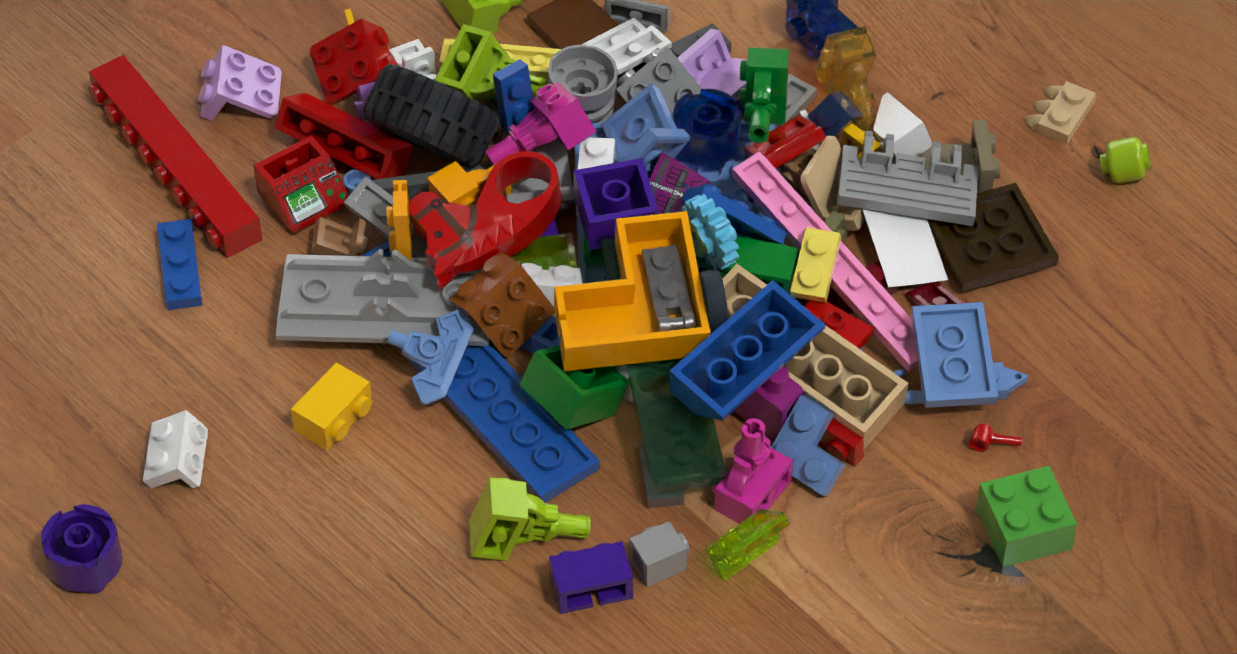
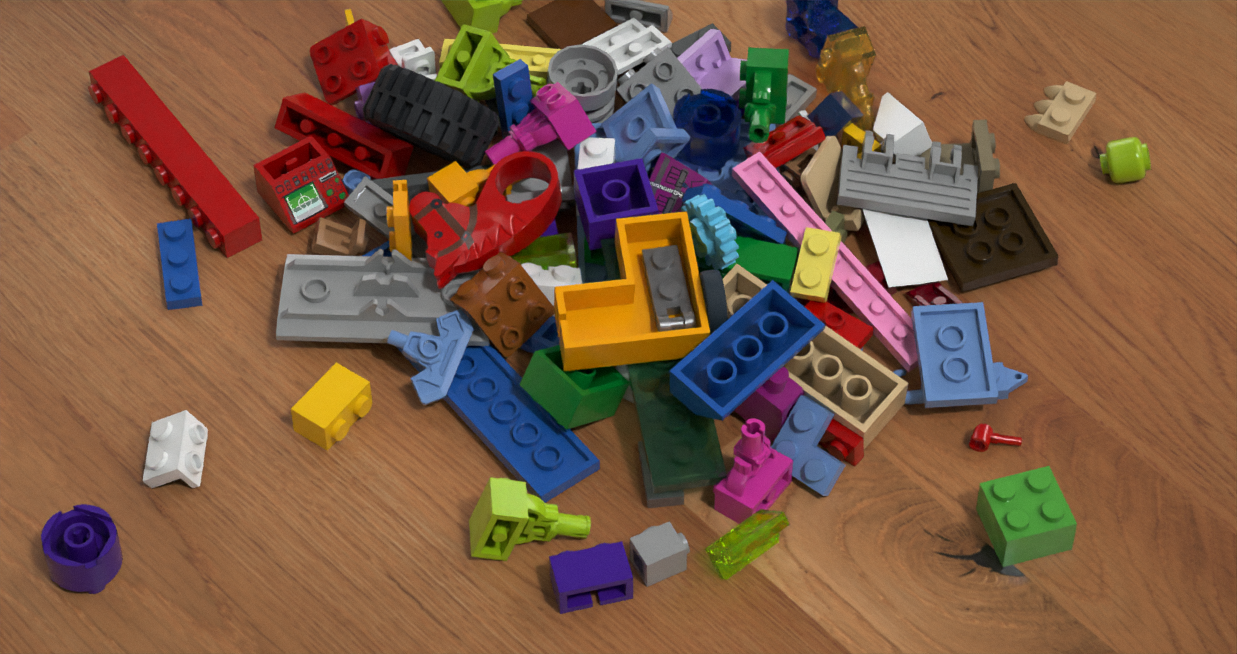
lavender bracket [198,45,282,121] -> none

